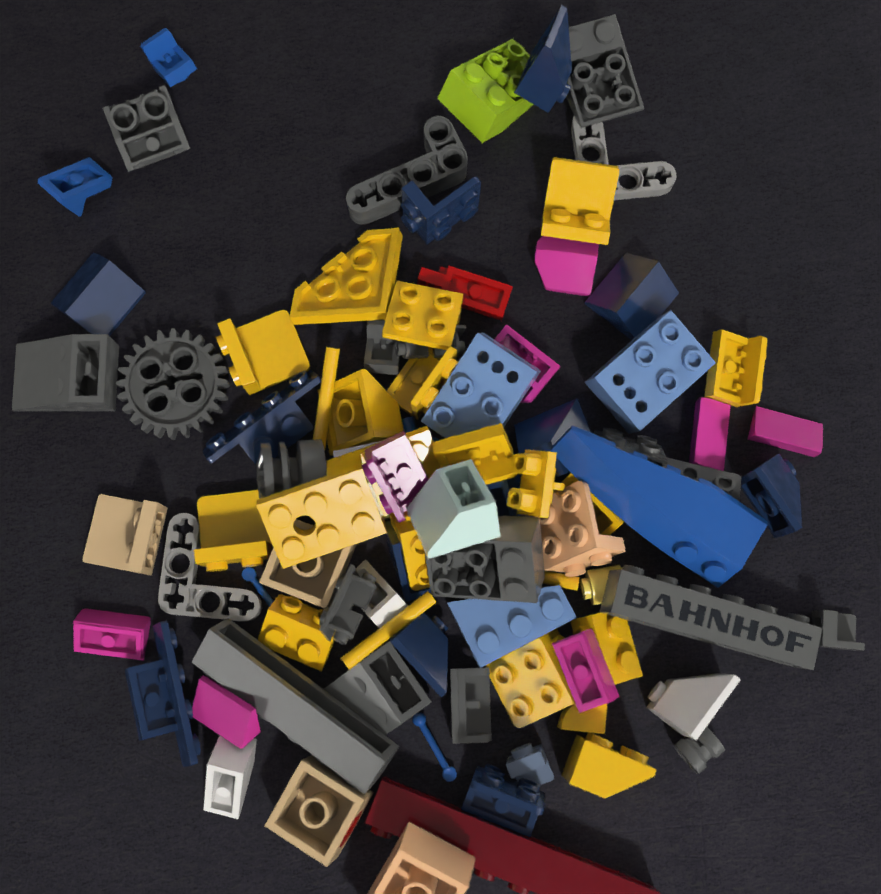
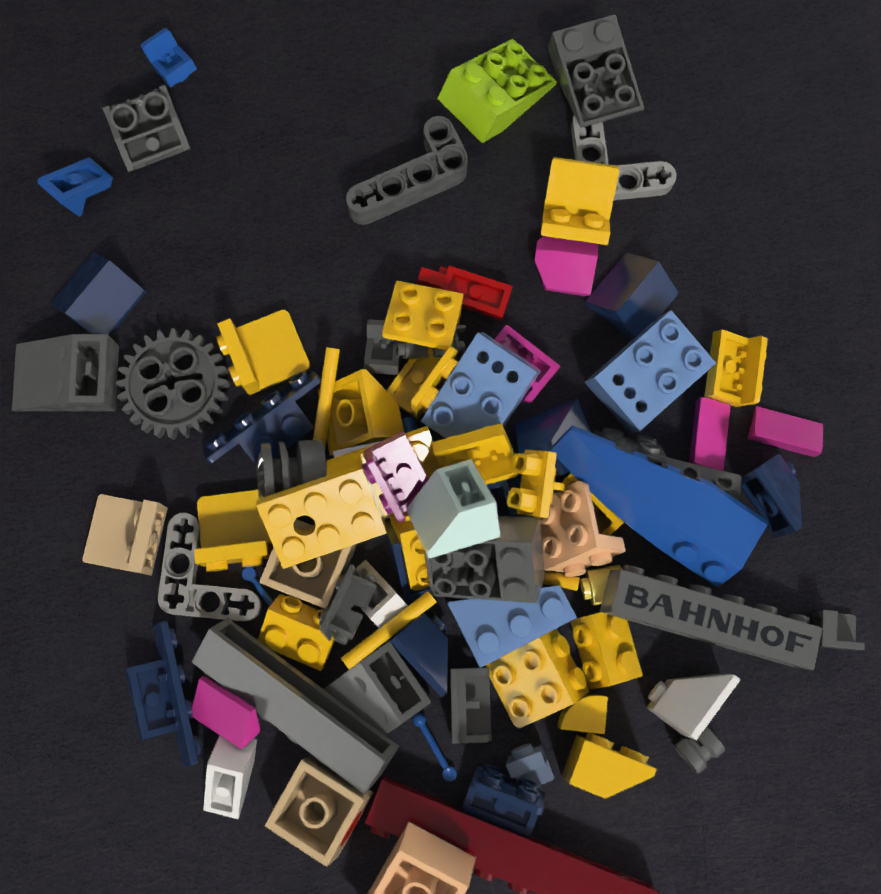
dark pink slope [73,609,150,660] -> none
yellow plate [289,228,403,325] -> none
dark blue bracket [400,176,481,244] -> none
dark blue slope [514,5,572,113] -> none
dark pink slope [552,628,619,713] -> none

